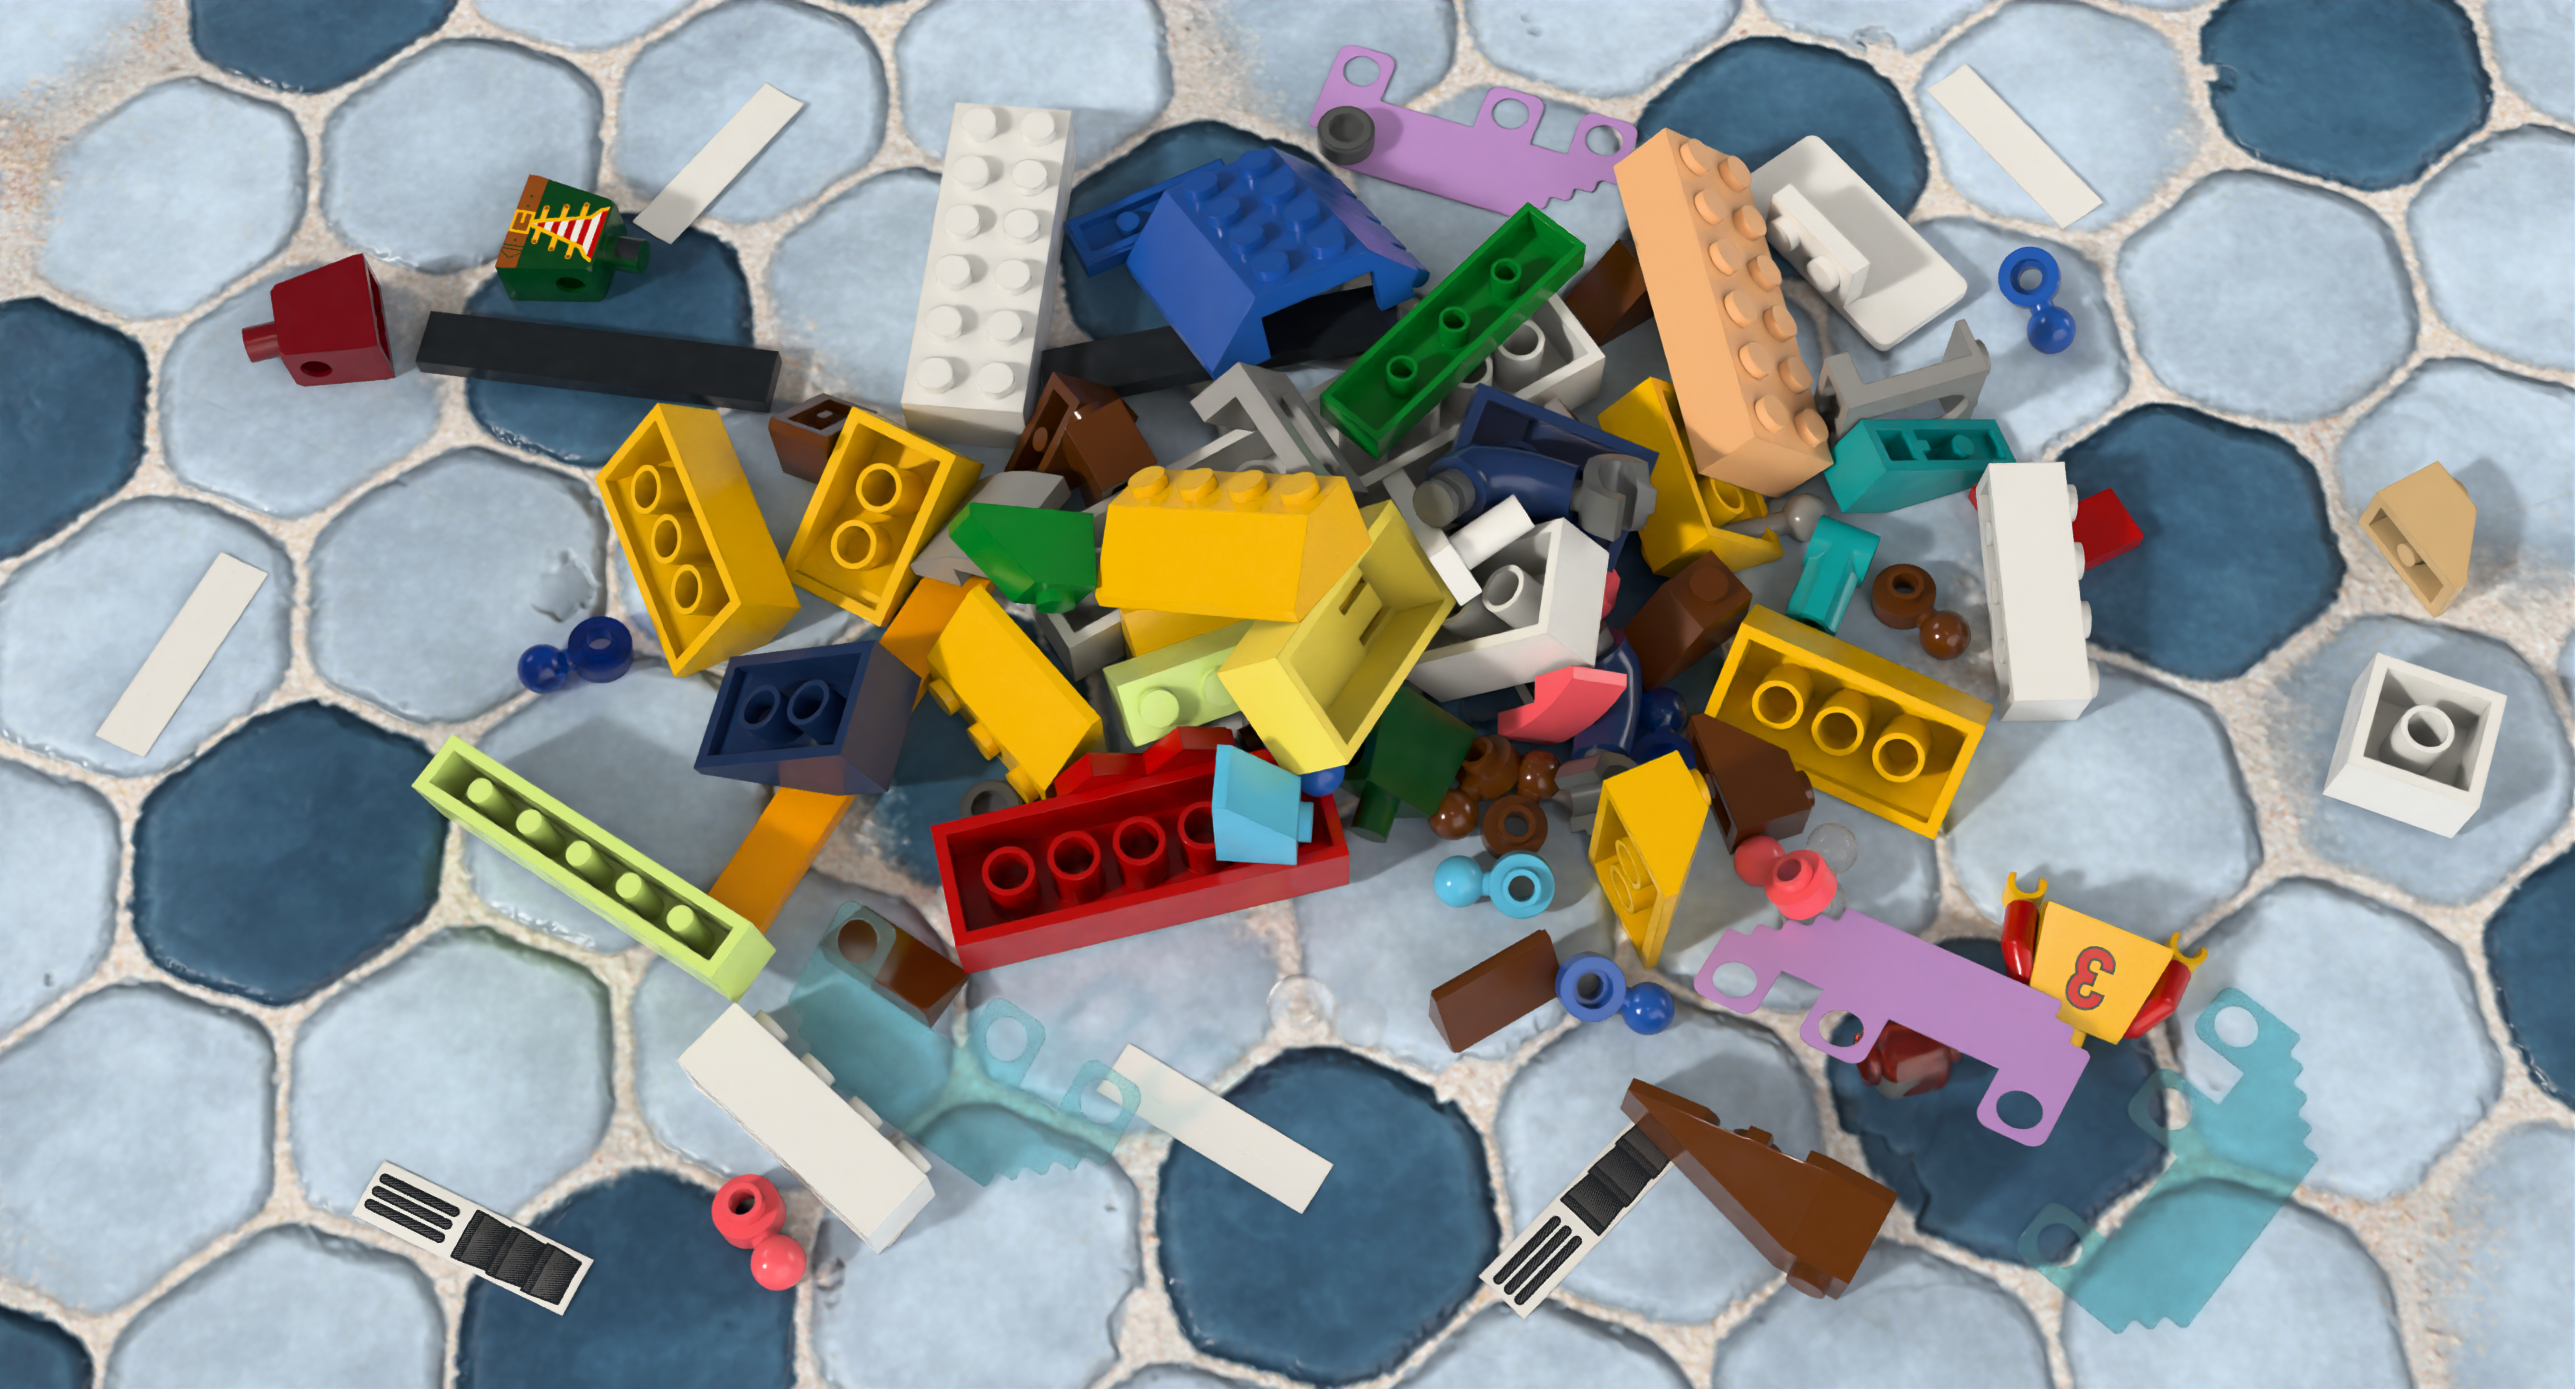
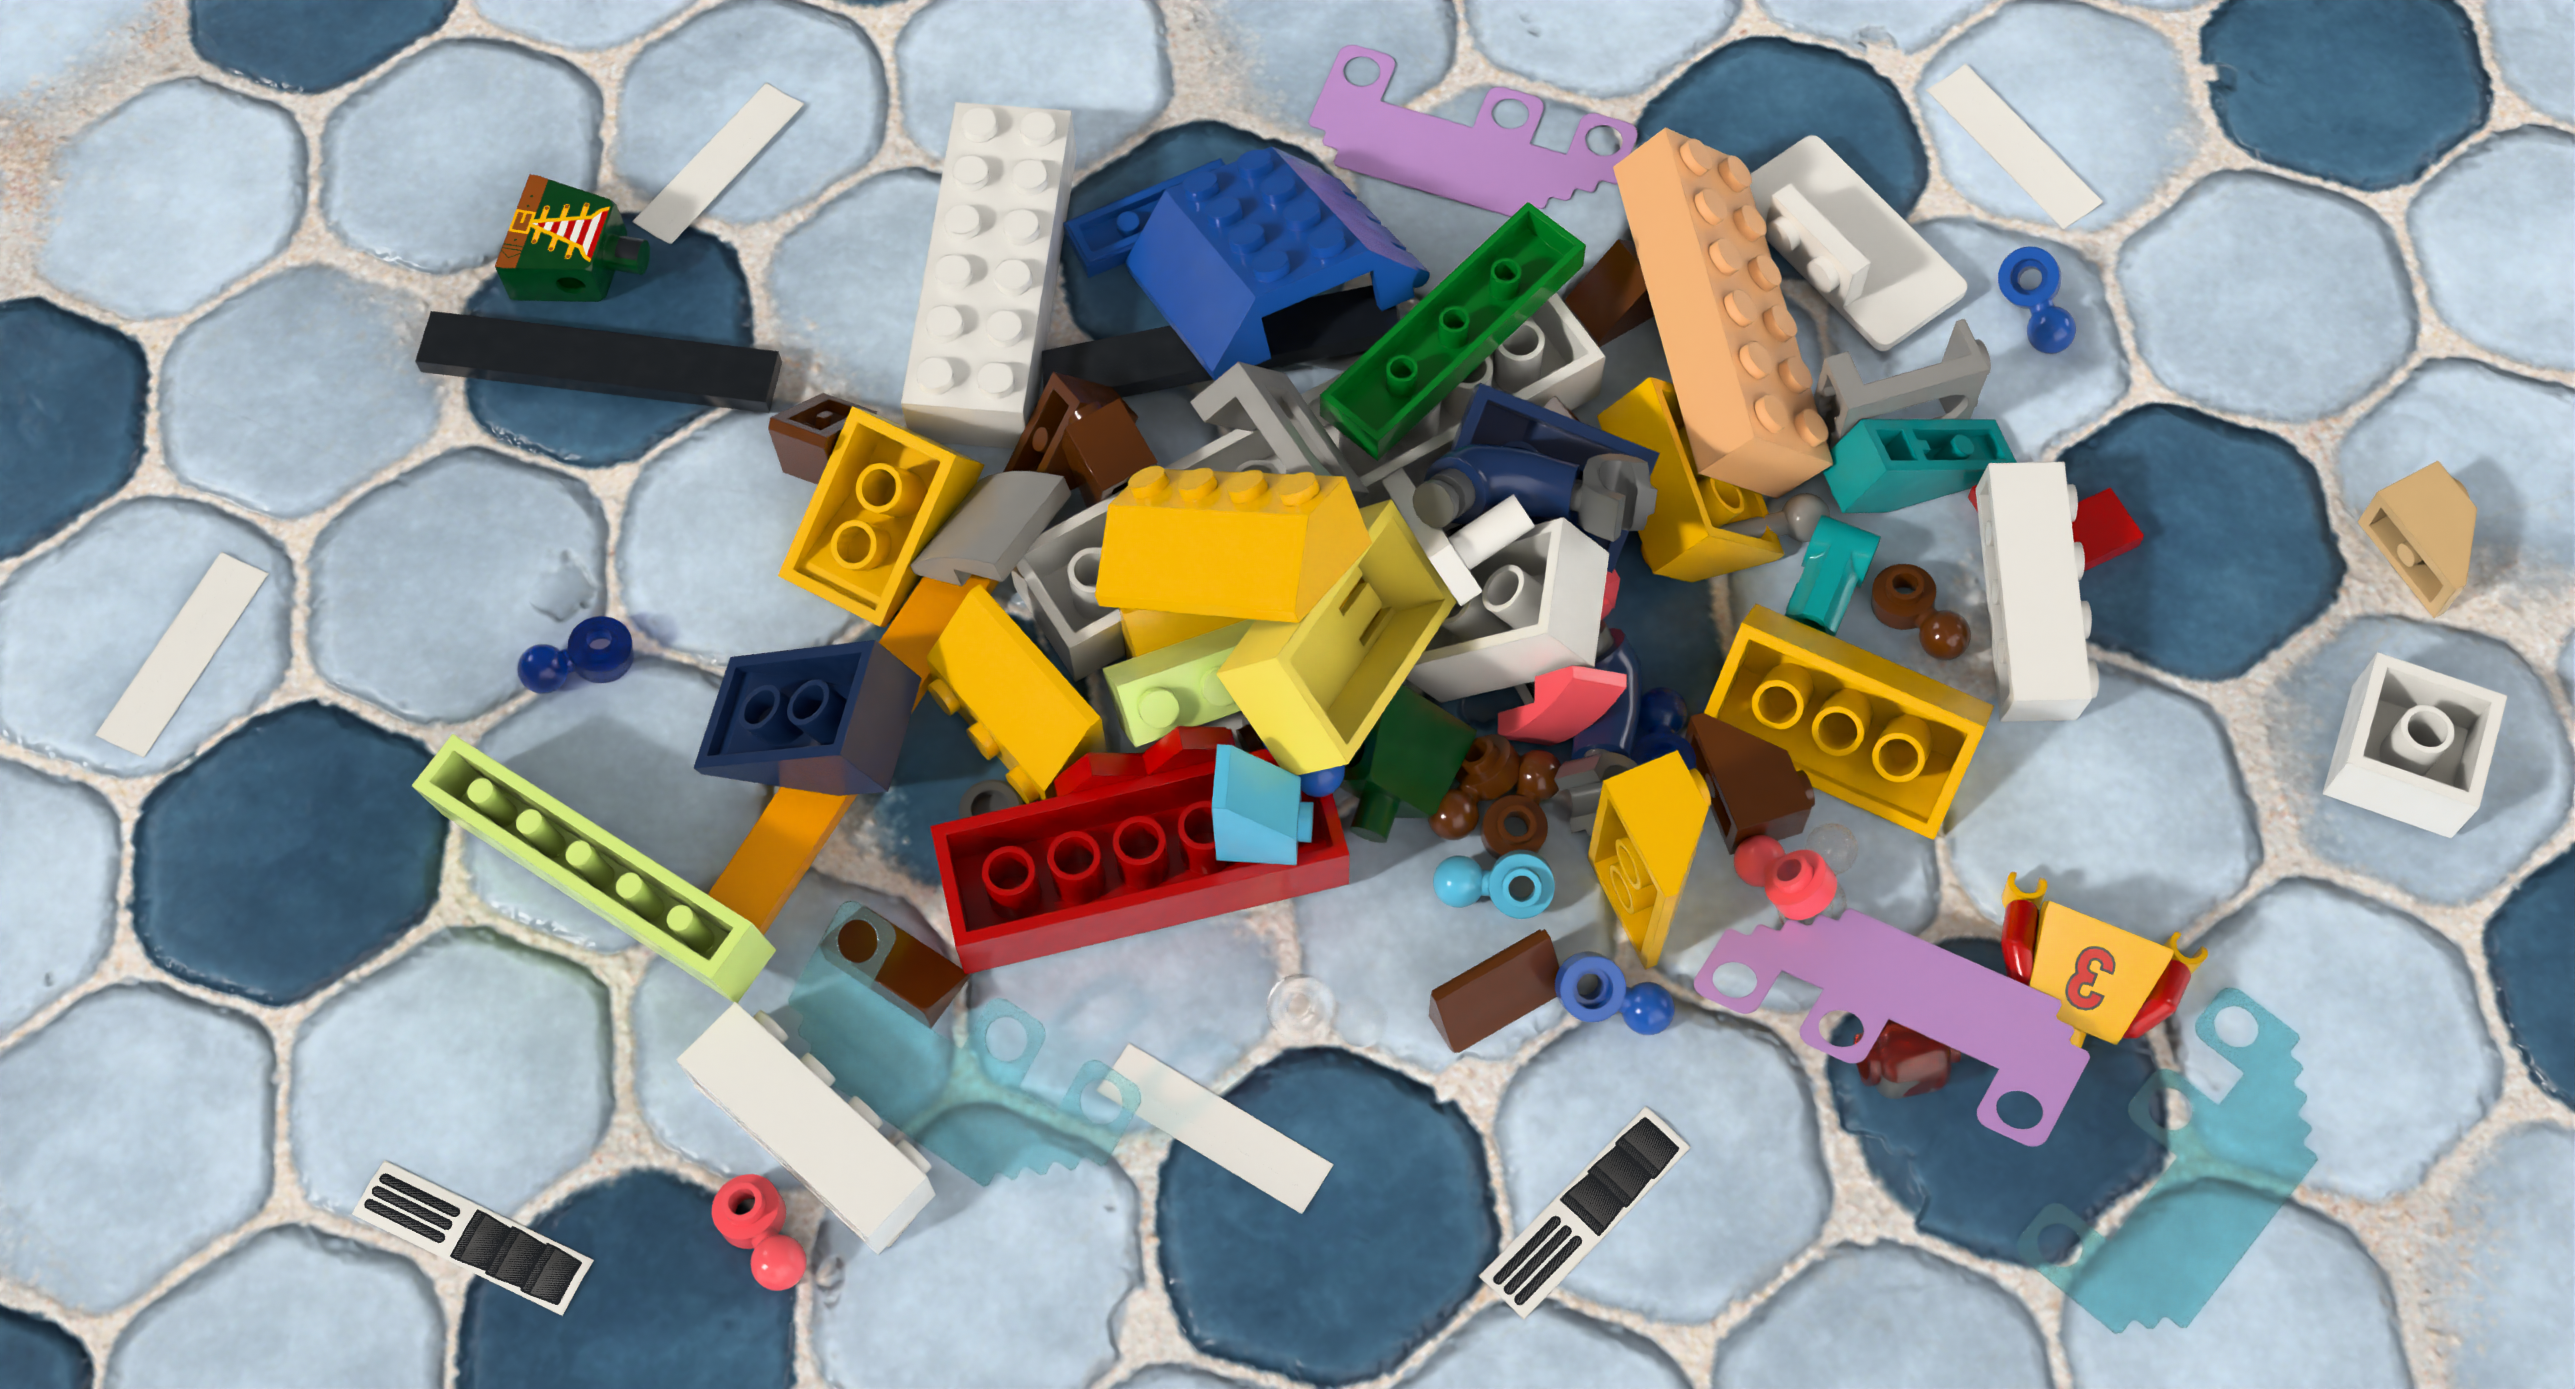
dark red torso [242,253,396,387] -> none
yellow slope [595,403,802,677] -> none
green slope [948,502,1097,614] -> none
dark grey tile [1317,106,1375,165] -> none
reddish brown wedge [1620,1078,1898,1300] -> none
reddish brown slope [1622,550,1753,698] -> none

